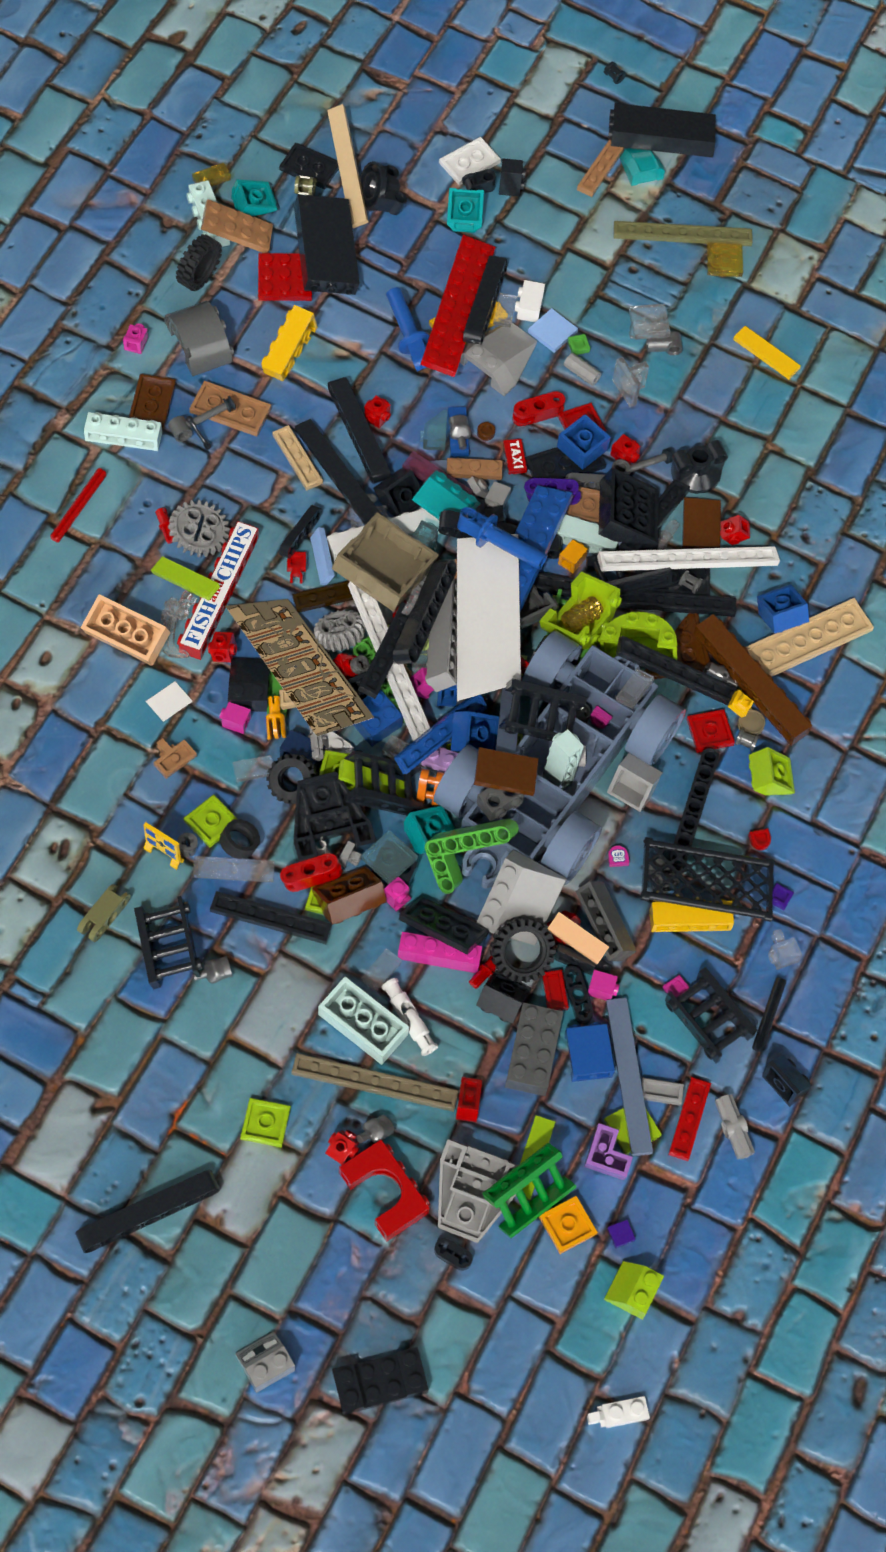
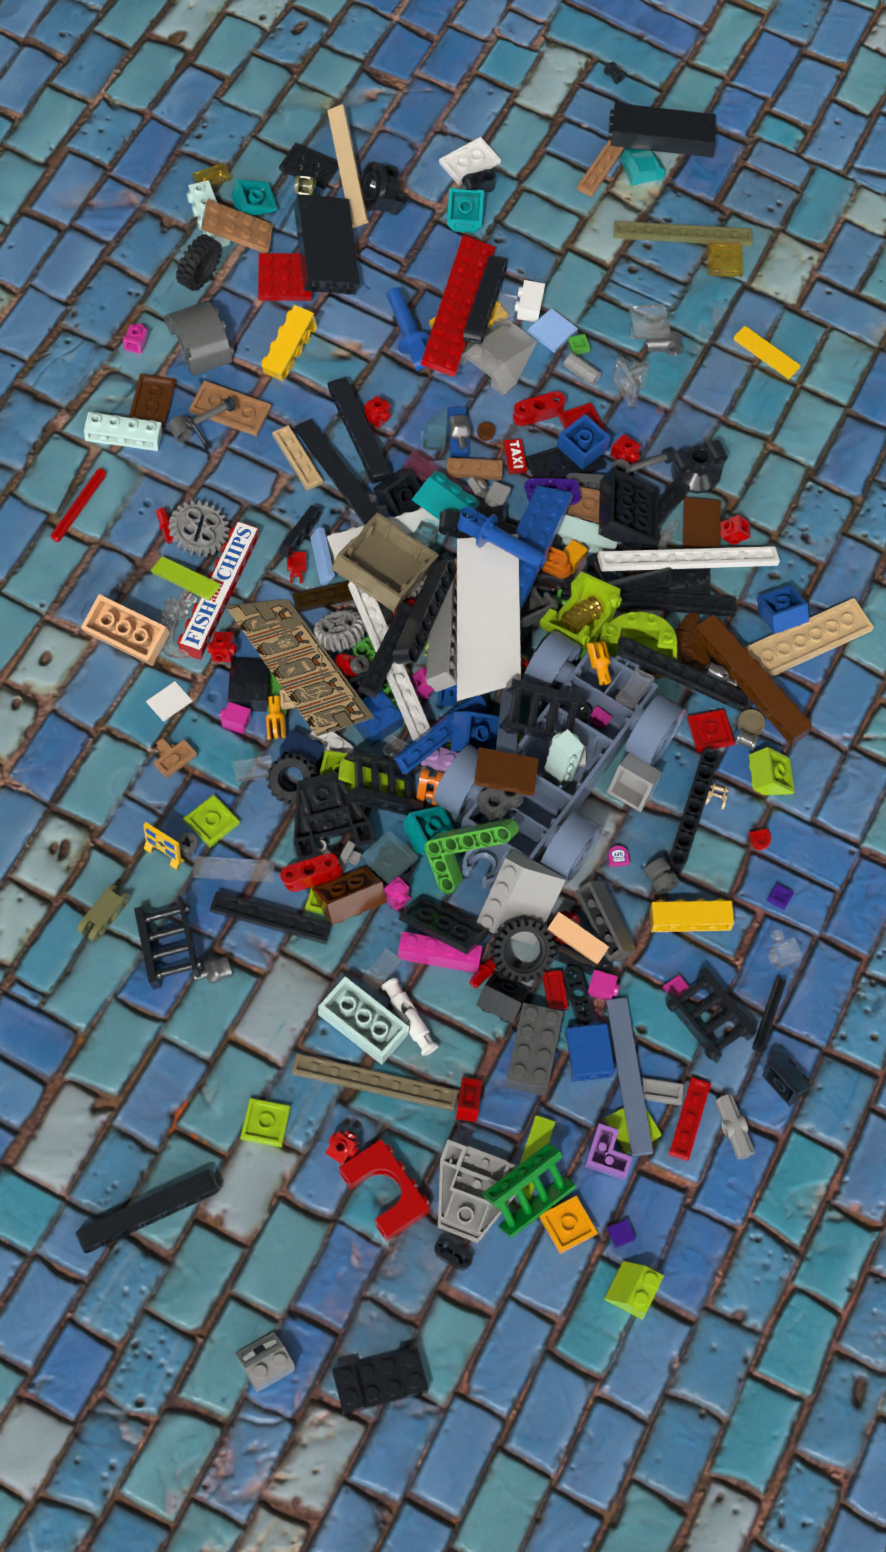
black tyre [220,819,260,859] -> none
light grey axle [309,727,324,761] -> none
flat silver piece [357,1115,394,1143] -> none
clear tile [401,589,420,615] -> none
black brick [499,158,526,197] -> none
white hinge [587,1396,650,1428] -> none
black door [640,837,774,922] -> none
dark grey bush [678,570,703,594] -> none
yellow tile [727,690,754,718] -> none
none -> orange brick [541,546,572,579]
none -> light orange arm [586,641,612,685]
none -> tan piece [705,782,729,810]

